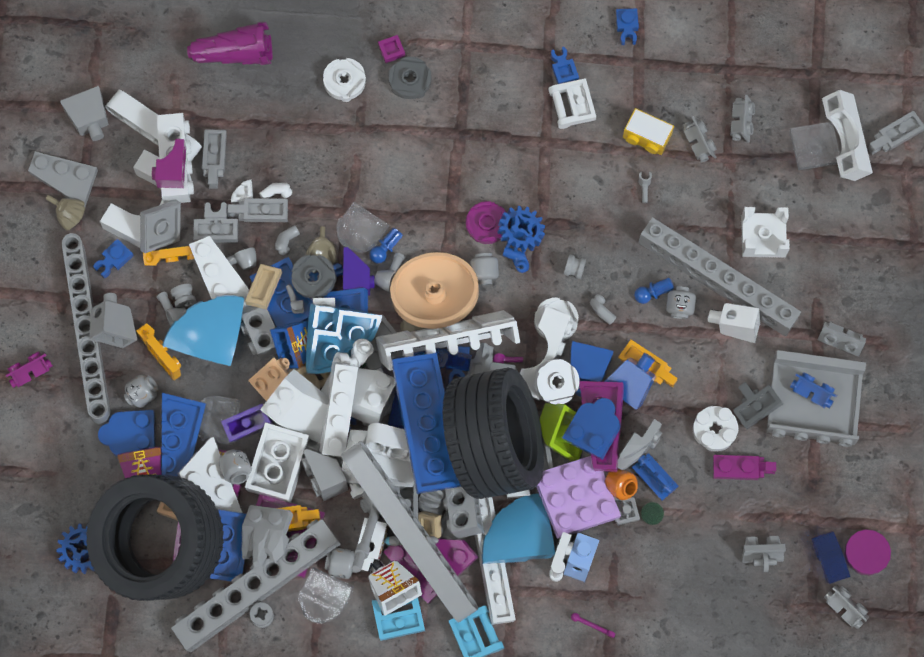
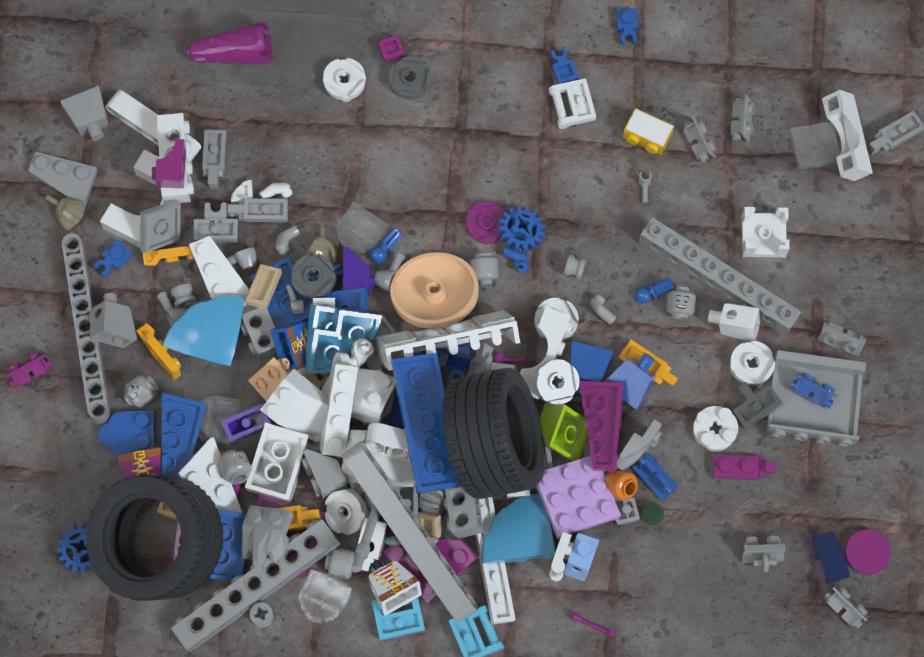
blue plate [562,398,620,460] -> none
none -> white plate [325,488,370,535]
none -> white plate [730,341,775,386]

